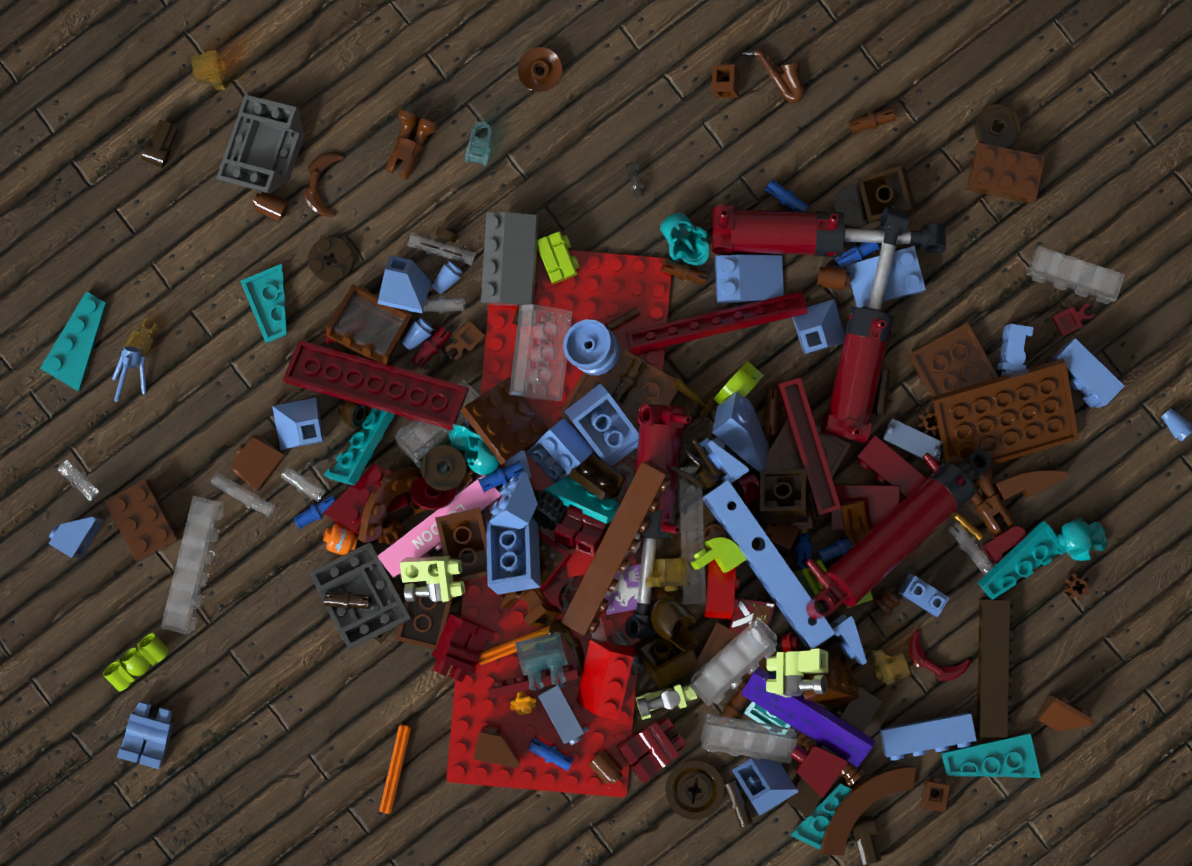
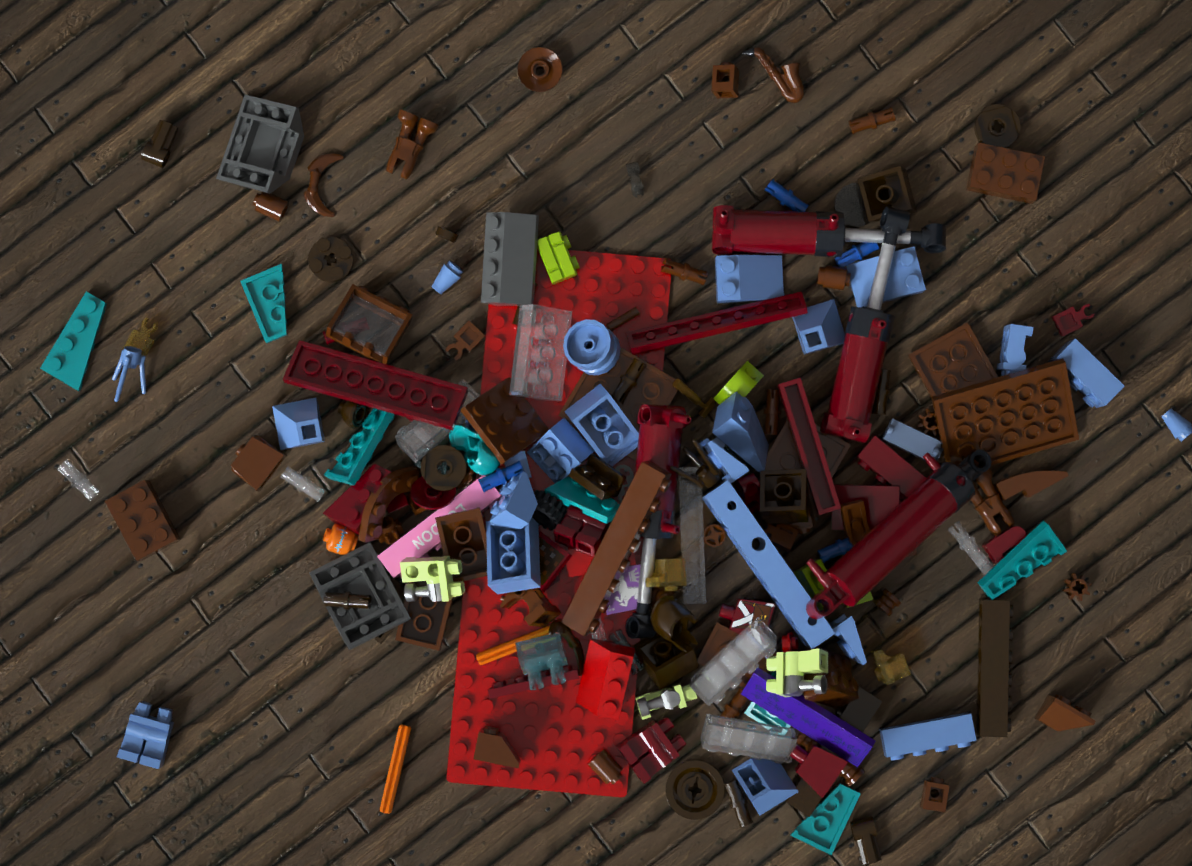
medium blue slope [48,517,105,558] -> none
lime piece [103,633,169,691] -> none
clear brick [161,496,225,634] -> none
clear yellow brick [191,50,227,91] -> none
clear pin [210,472,276,518] -> none
blue pin [293,495,336,529] -> none
medium blue slope [378,255,432,313] -> none
medium blue cone [402,317,434,351] -> none
clear pin [407,233,476,266] -> none
dark red pin [411,326,451,369] -> none
clear pin [422,296,465,314] -> none
dark red hips [432,614,494,682] -> none
clear light blue piece [464,122,493,167] -> none
light orange plant [510,691,536,715] -> none
blue pin [527,737,574,771] -> none
sand blue brick [538,682,590,745] -> none
clear smoke arm [558,576,579,611] -> none
teal head [660,212,709,265] -> none
lime brick [690,537,747,573] -> none
red brick [705,559,741,619] -> none
blue pin [795,532,813,569] -> none
reddish brown tile [820,766,916,855] -> none
medium blue hips [897,573,950,617] -> none
dark red piece [909,629,971,681] -> none
teal wing [941,733,1041,778] -> none
pearl gold piece [953,512,985,541] -> none
clear brick [1027,246,1125,304] -> none
teal head [1058,517,1108,561] -> none

